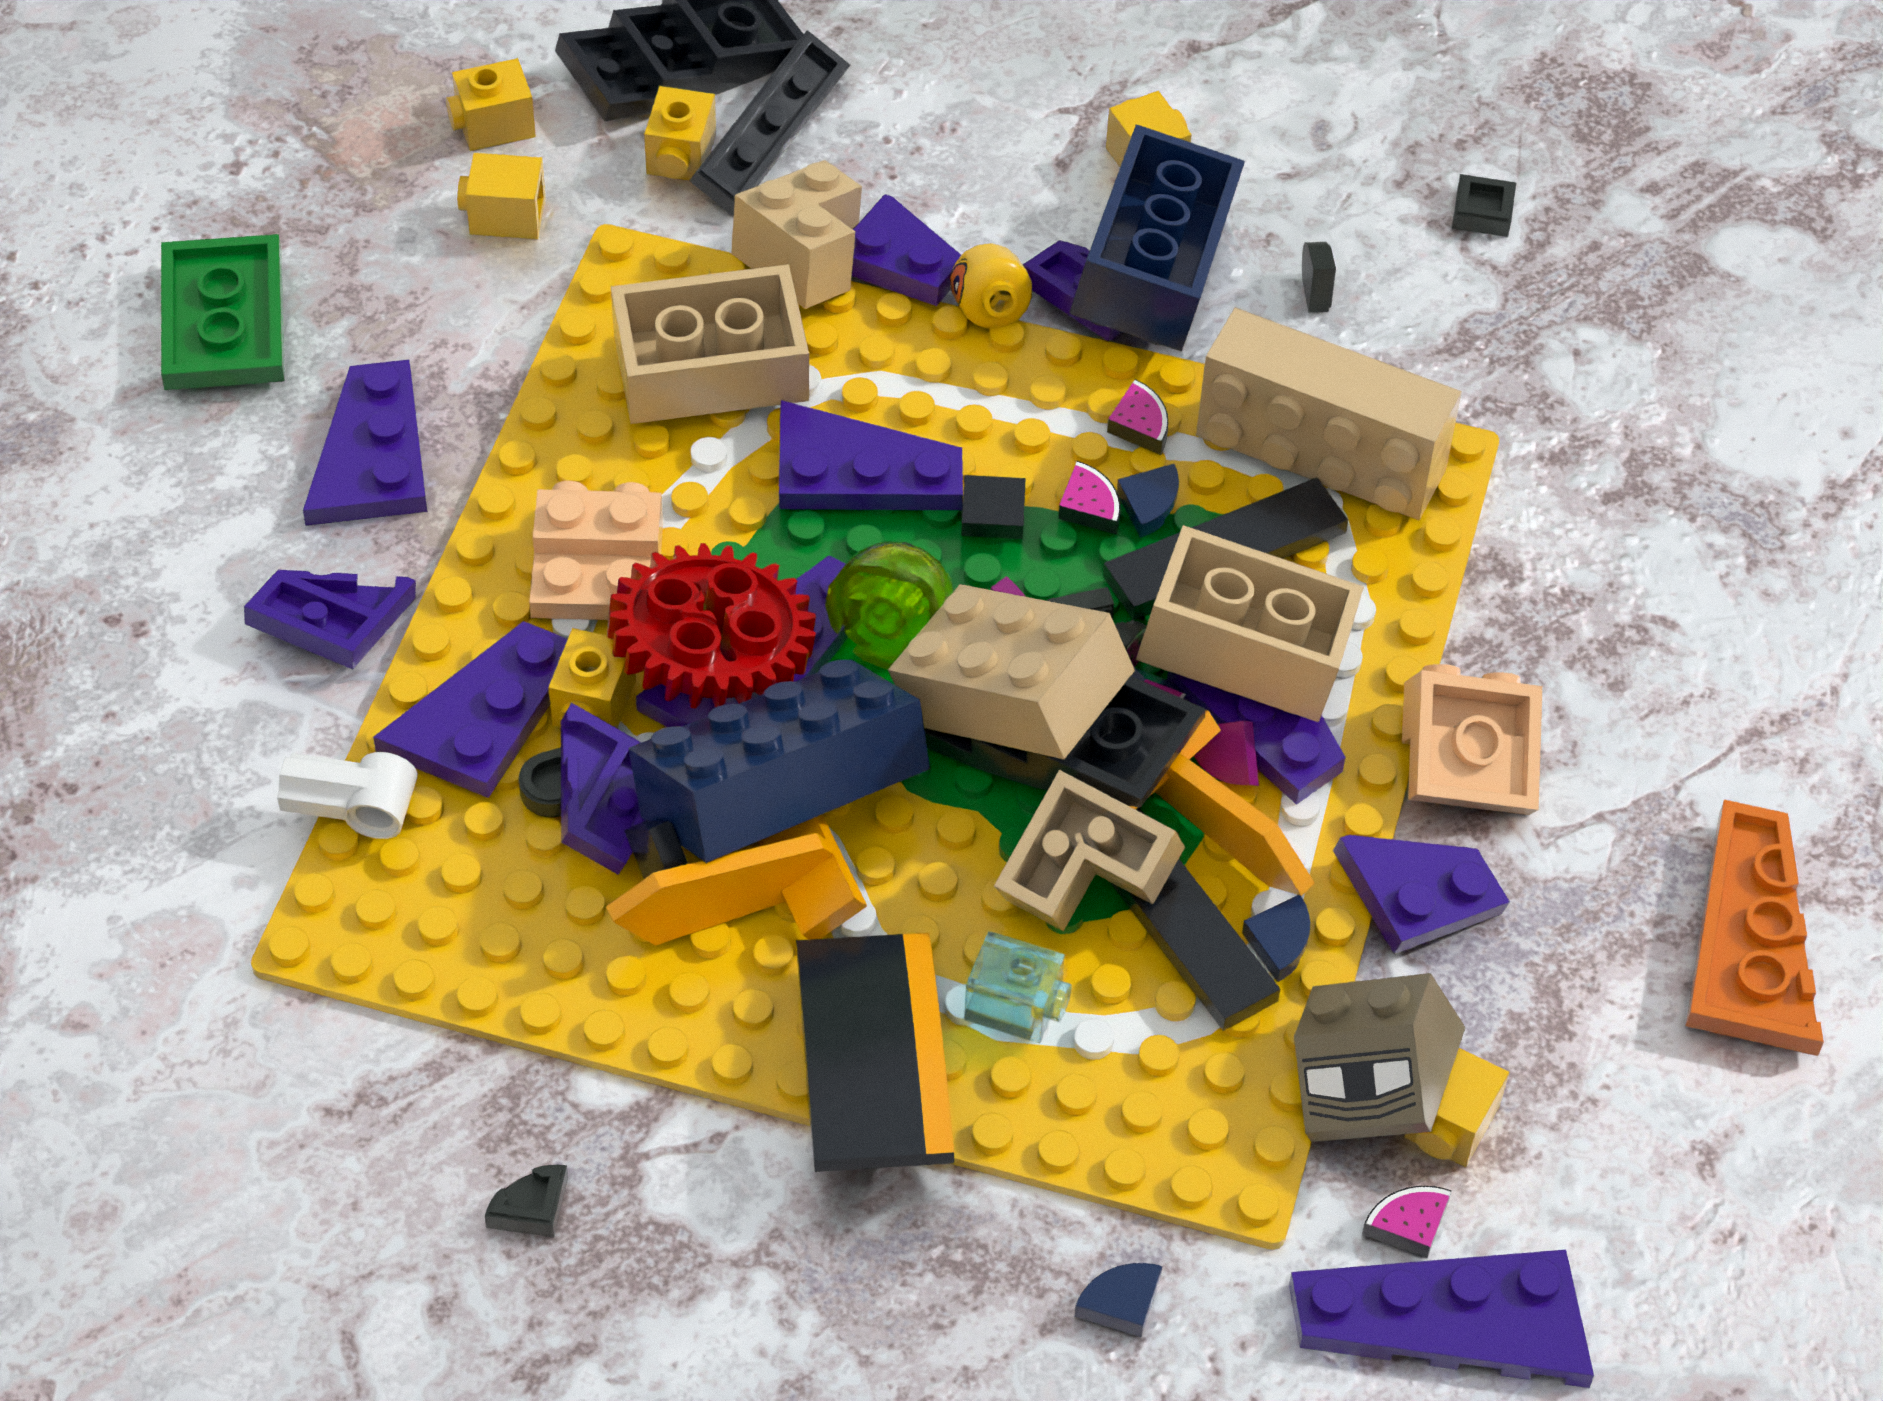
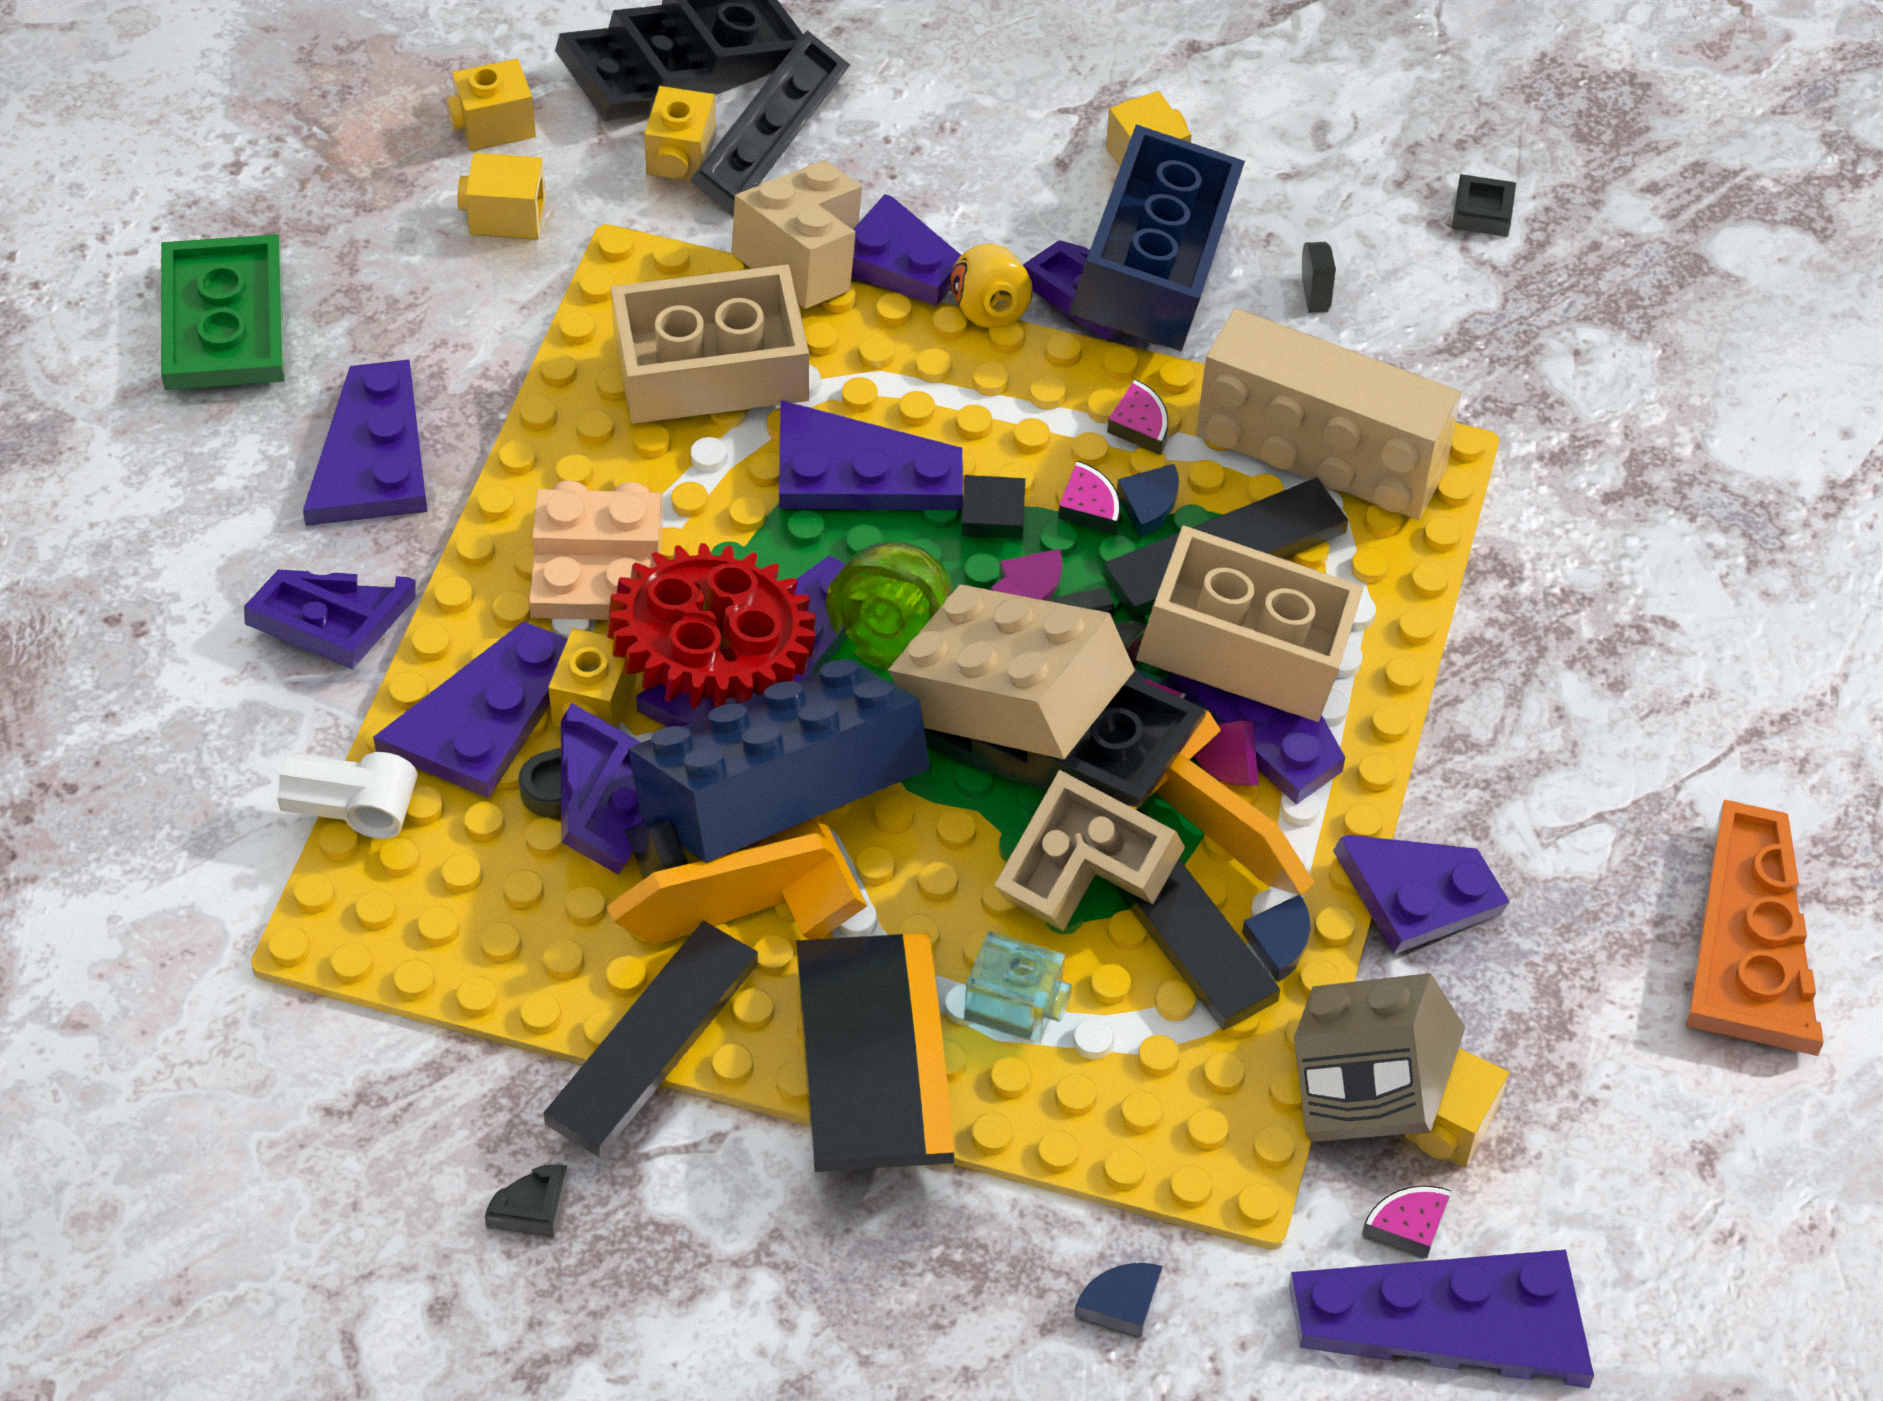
light nougat plate [1402,664,1543,815] -> none
none -> black tile [543,920,758,1158]
none -> magenta tile [999,549,1062,601]

